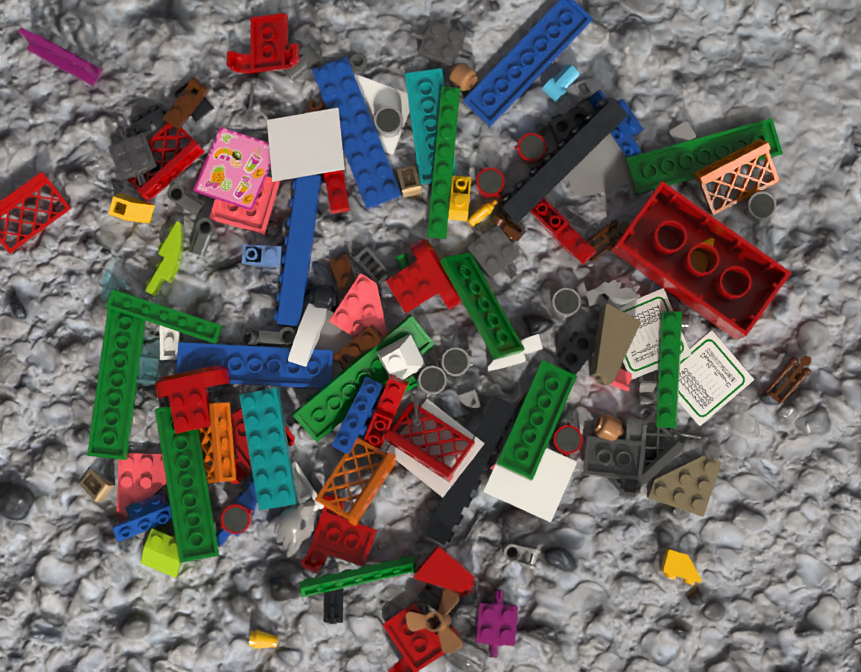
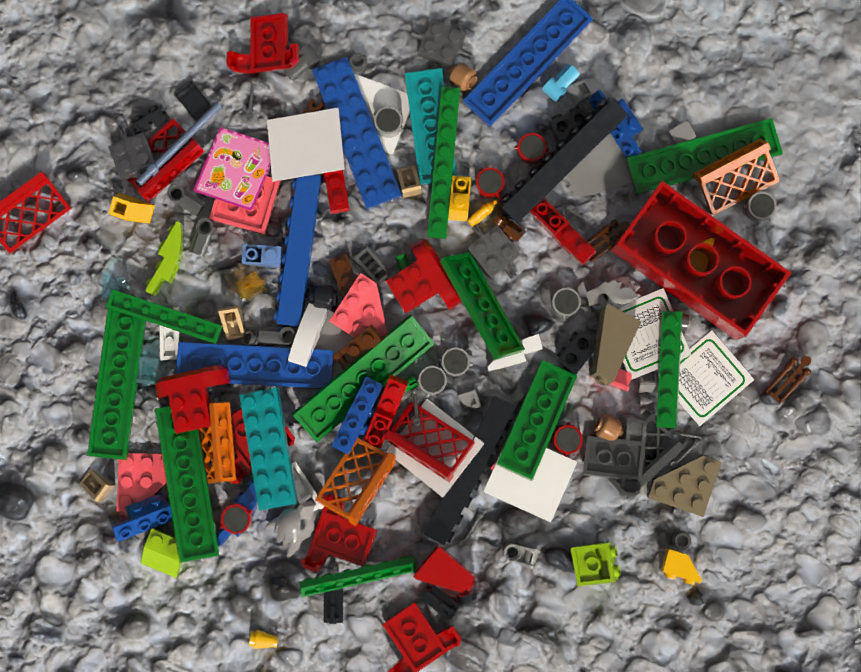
magenta fence [18,27,103,86] -> none
reddish brown plate [163,77,210,131] -> none
white slope [376,334,426,380] -> none
medium nougat piece [406,589,463,654] -> none
magenta plate [475,590,518,658] -> none
none -> sand blue bar [136,102,222,186]
none -> tan slope [218,306,245,341]
none -> clear yellow brick [235,271,268,301]
none -> lime plate [571,541,621,587]
none -> dark grey hinge [670,438,701,469]
none -> dark grey plate [672,531,691,550]

